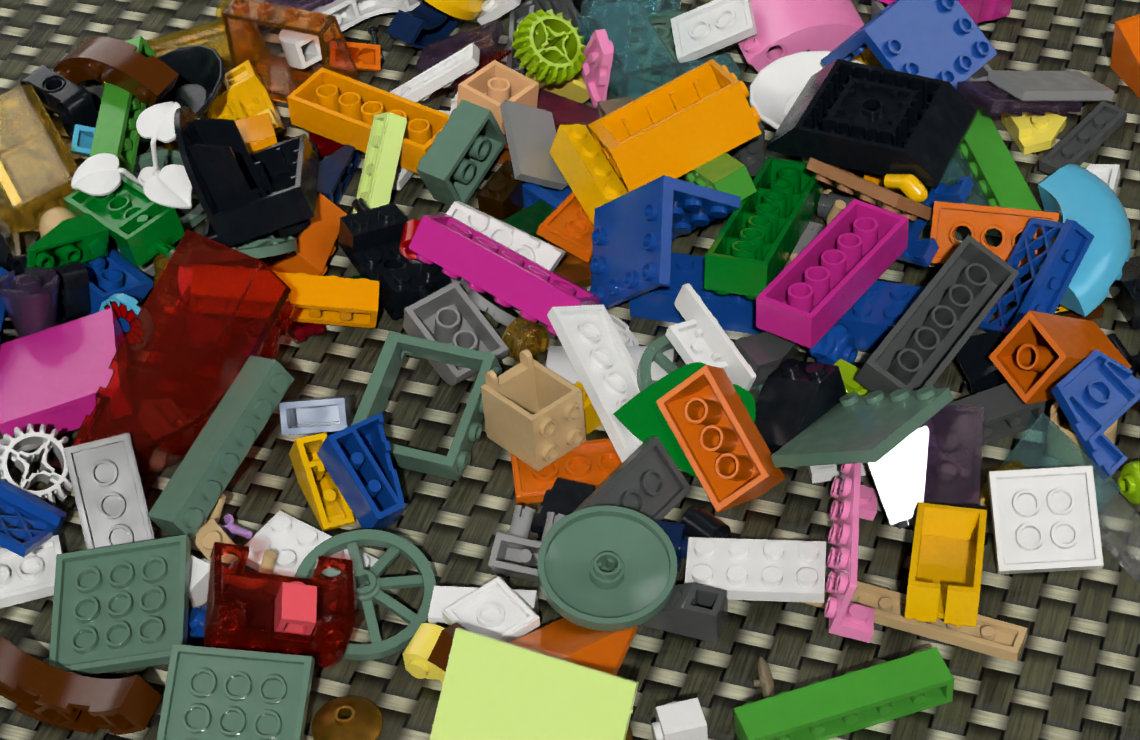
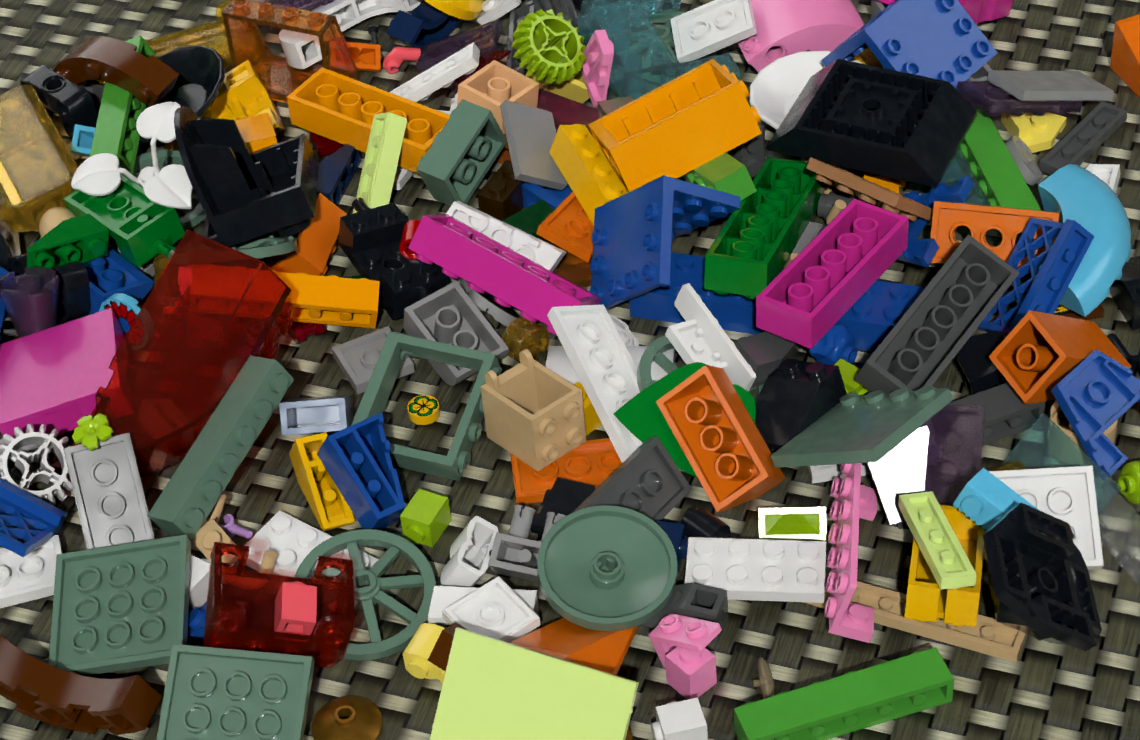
yellow arm [884,174,928,203] -> none
none -> lime plant [72,413,113,451]
none -> light grey plate [332,326,415,395]
none -> coral arm [383,46,421,74]
none -> lime brick [400,488,451,548]
none -> yellow tile [407,395,440,425]
none -> white brick [440,516,499,587]
none -> bright pink bracket [649,613,722,668]
none -> bright pink brick [665,646,717,700]
none -> lime slope [758,506,827,541]
none -> yellowish green plate [898,491,977,590]
none -> medium azure brick [953,467,1038,530]
none -> black piece [983,502,1102,651]
none -> light grey plate [1005,136,1043,186]

